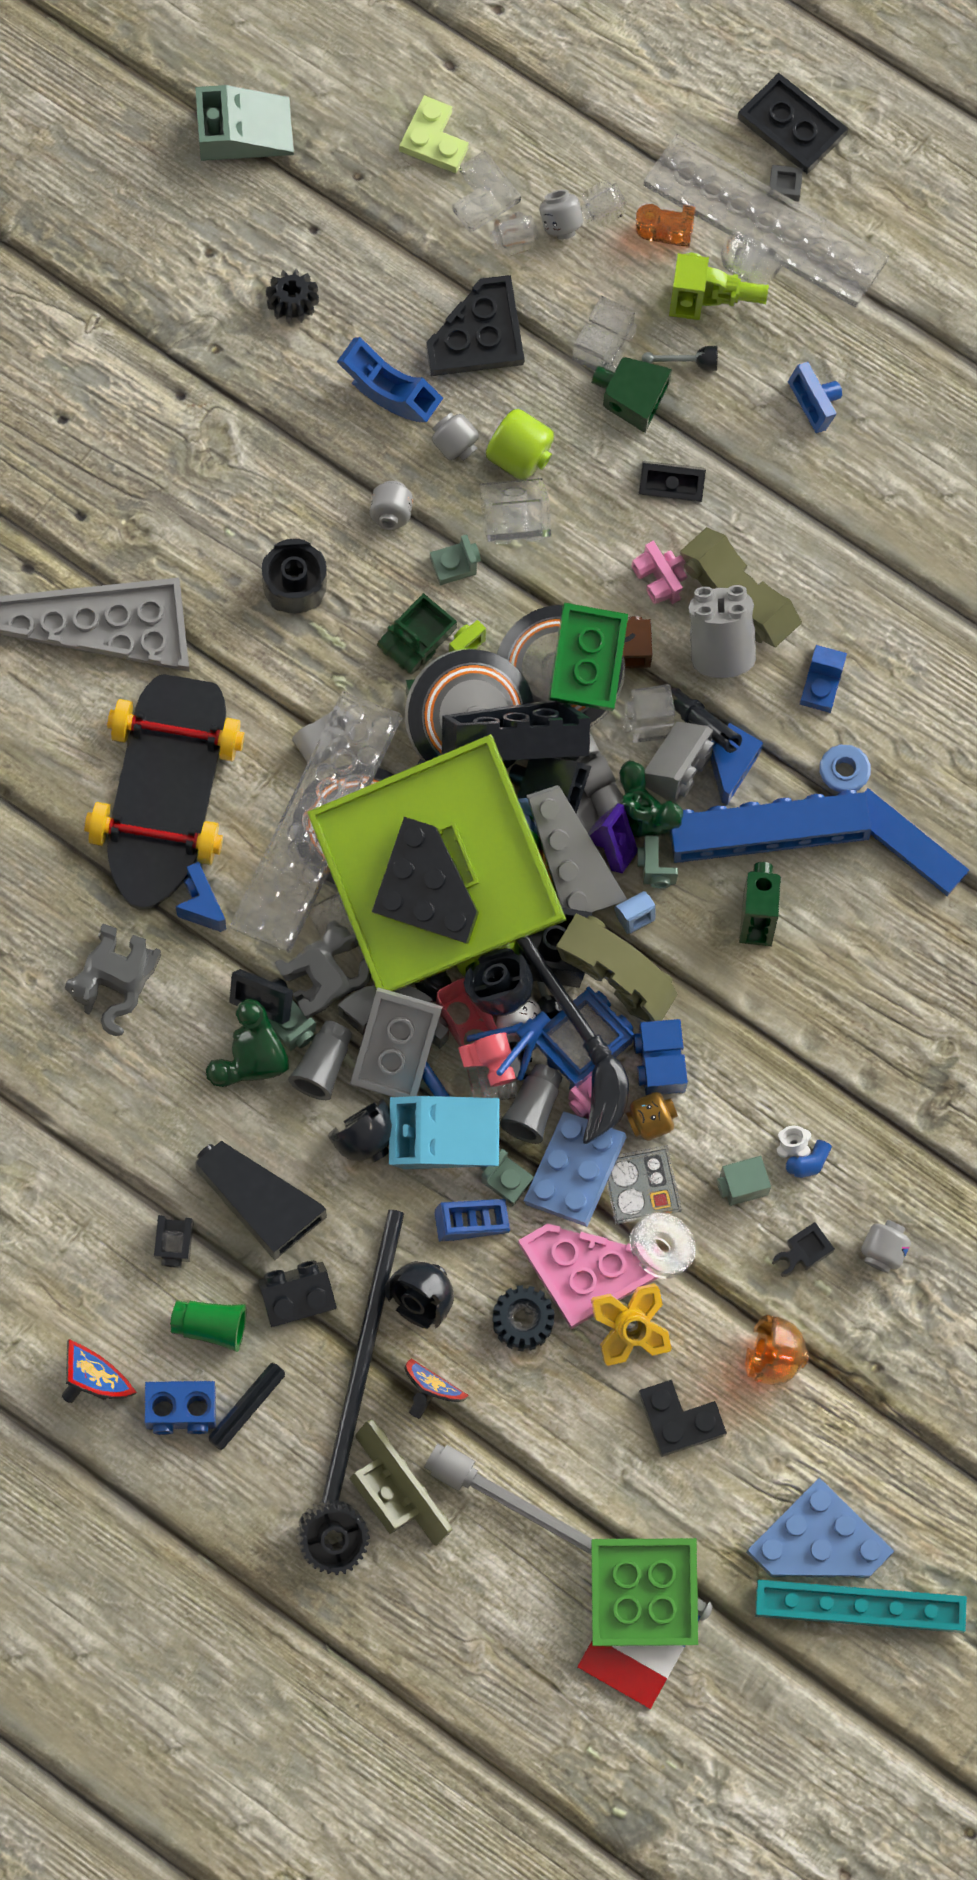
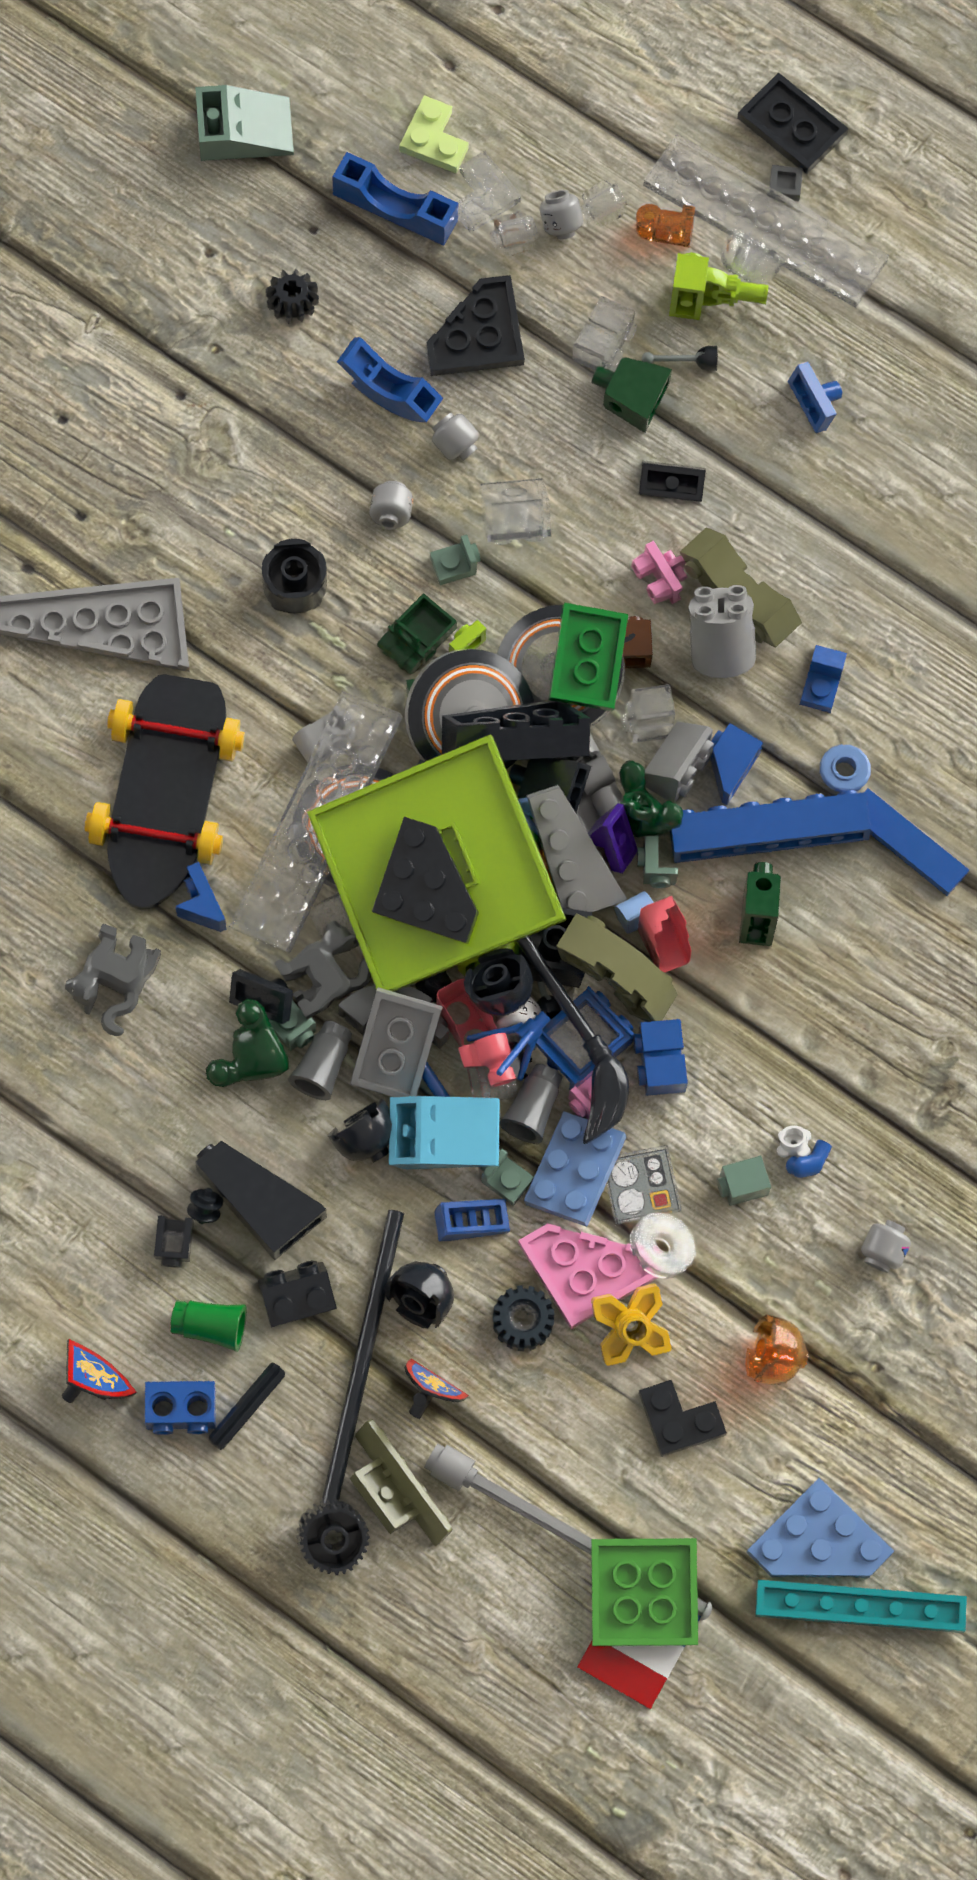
lime head [486,409,554,480] -> none
pearl gold head [626,1092,679,1141] -> none
black pin [664,687,742,753] -> none
black plate [772,1222,835,1277] -> none
none -> black wheel [187,1188,224,1224]
none -> blue arch [332,152,459,246]
none -> coral piece [638,896,692,972]

